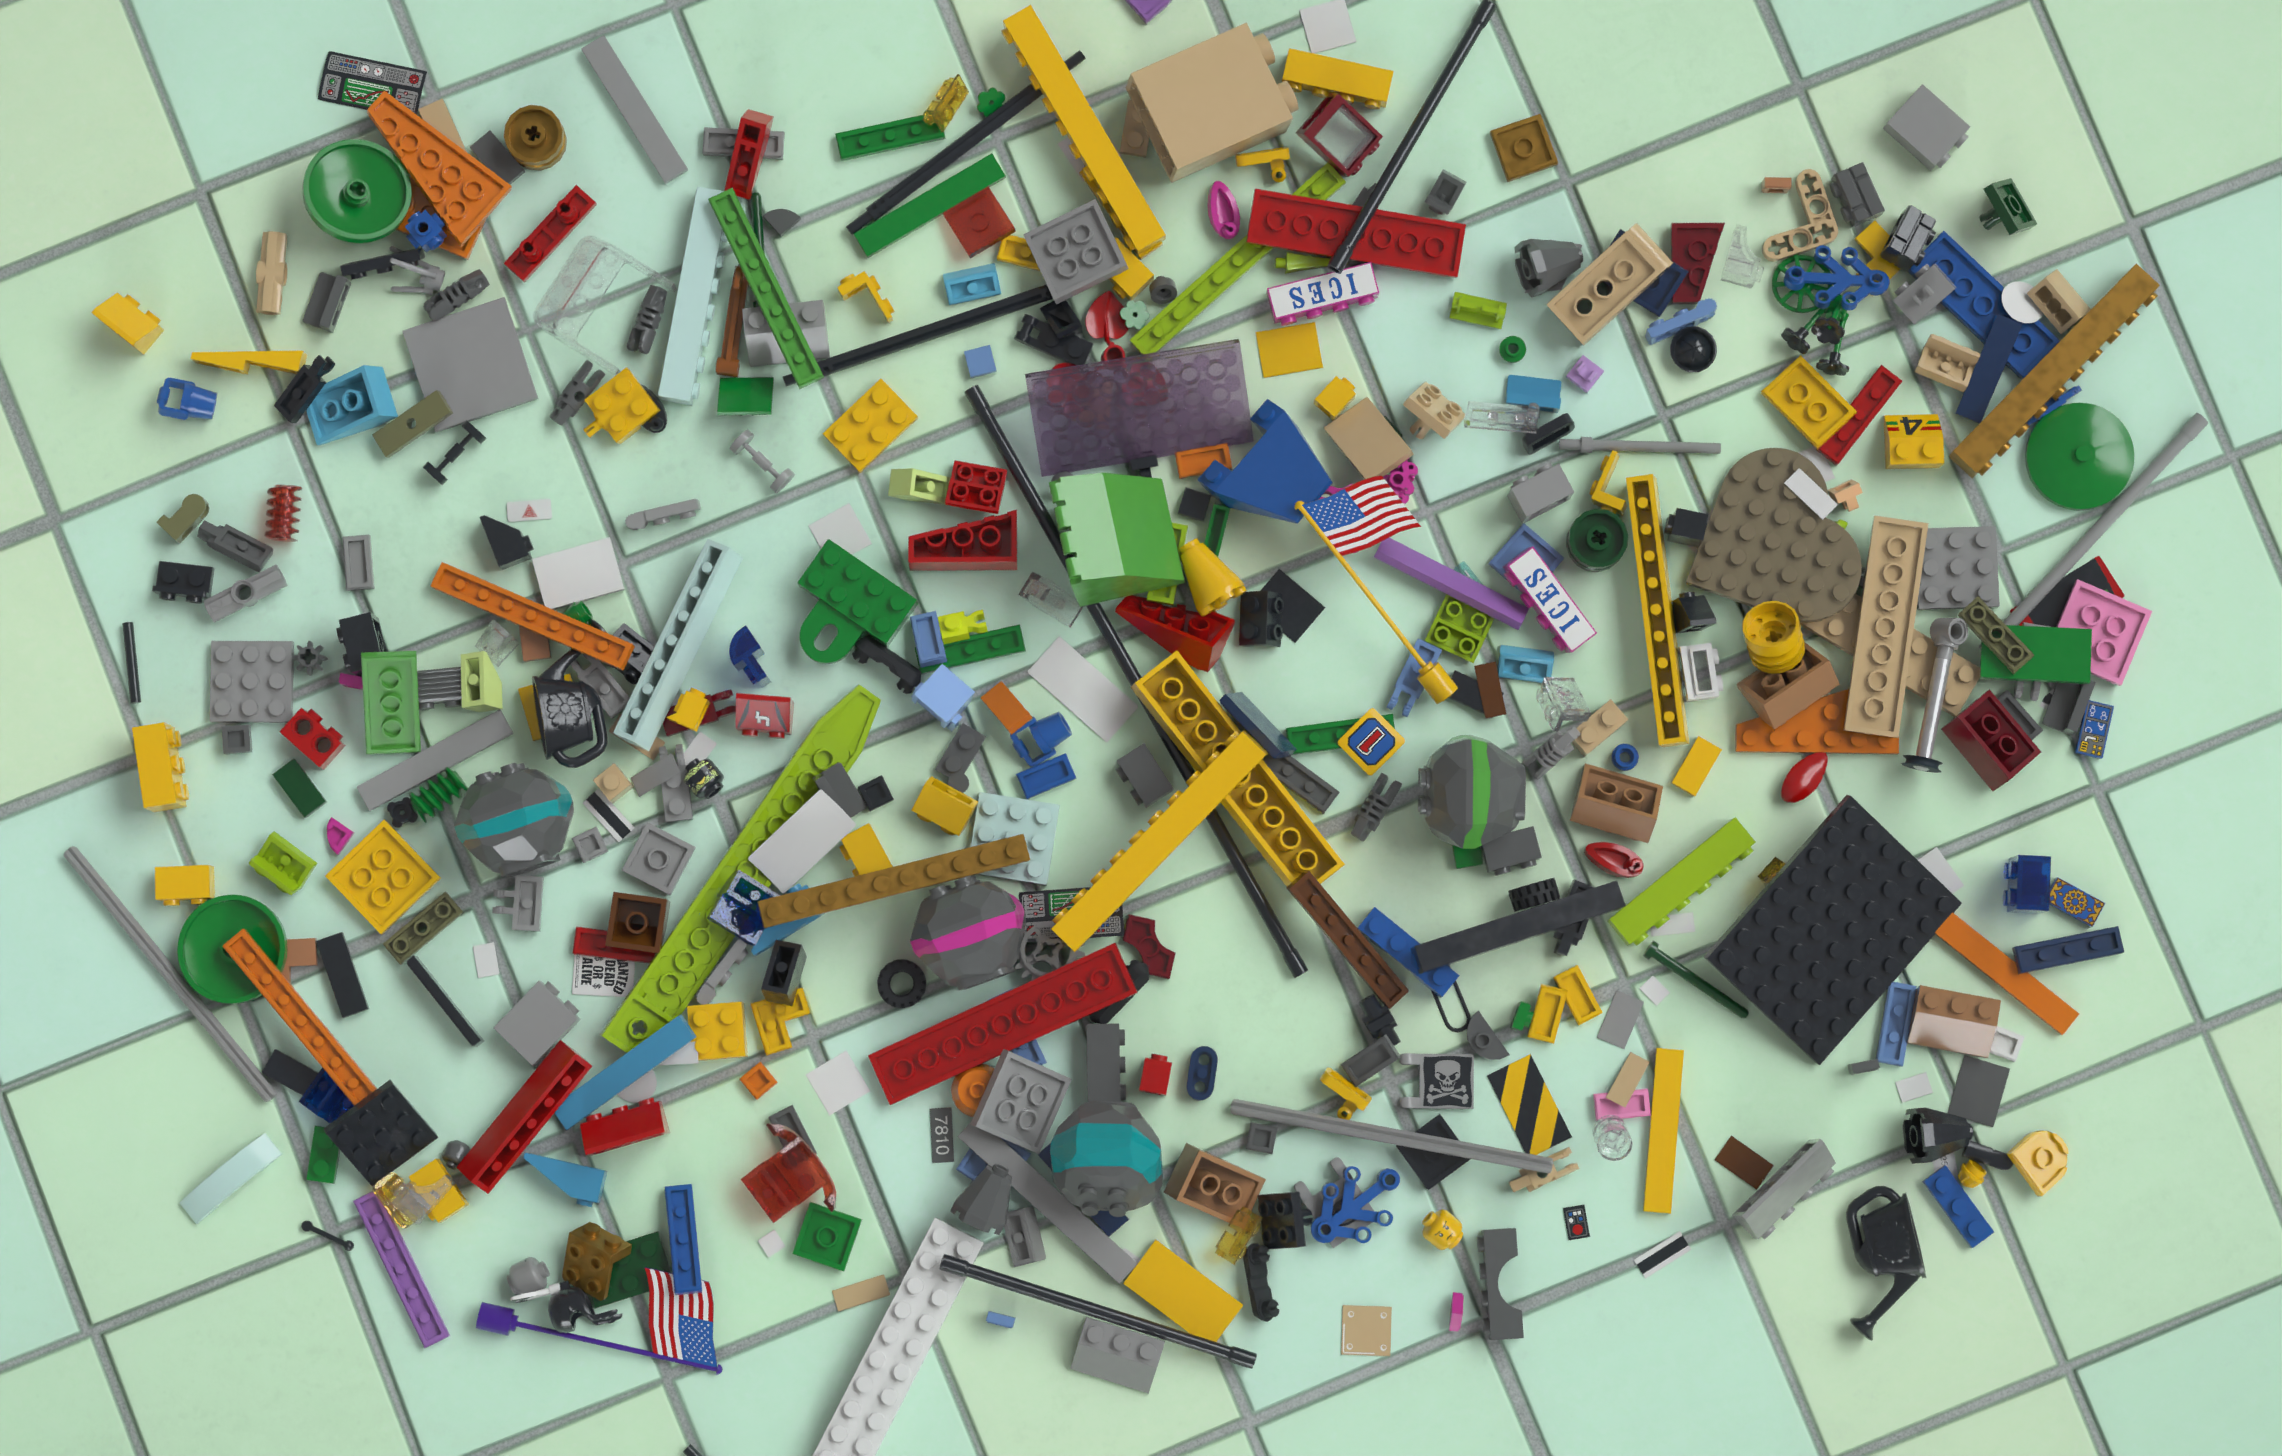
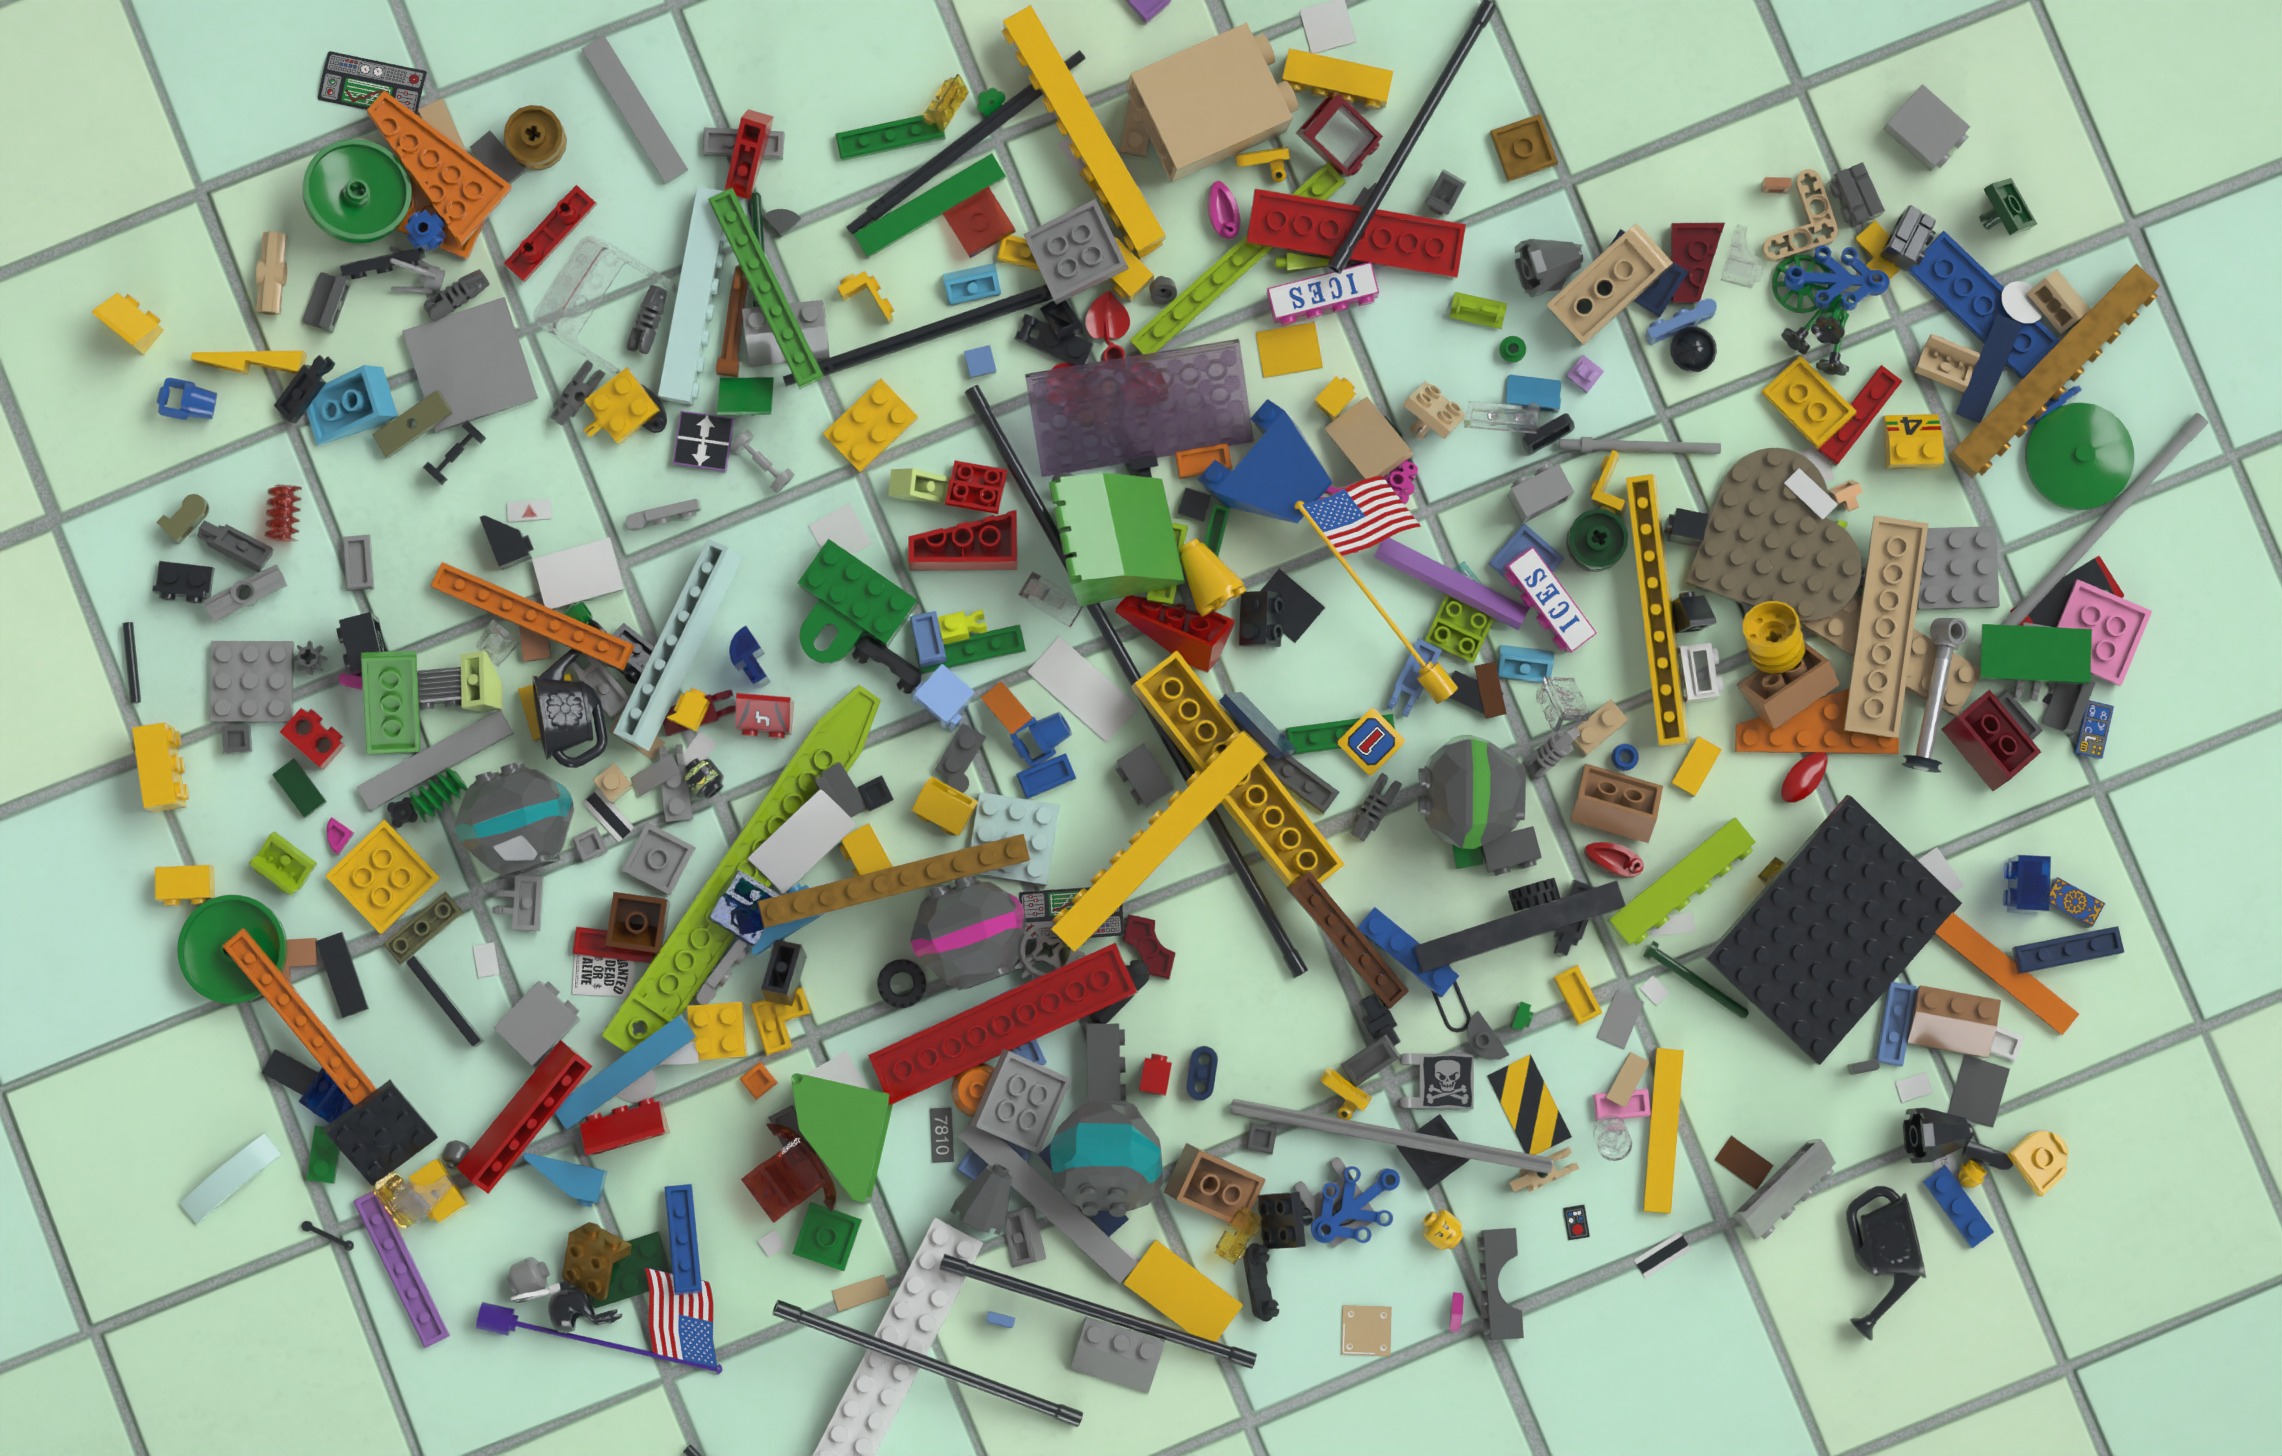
light grey axle [63,846,277,1102] -> none
plant [1119,300,1150,330] -> none
yellow tile [1527,984,1568,1044] -> none
light grey brick [1893,263,1957,324] -> none
olive tile [1958,596,2034,675] -> none
none -> black tile [673,411,735,472]
none -> black piece [772,1299,1083,1427]
none -> bright green windscreen [791,1073,893,1203]

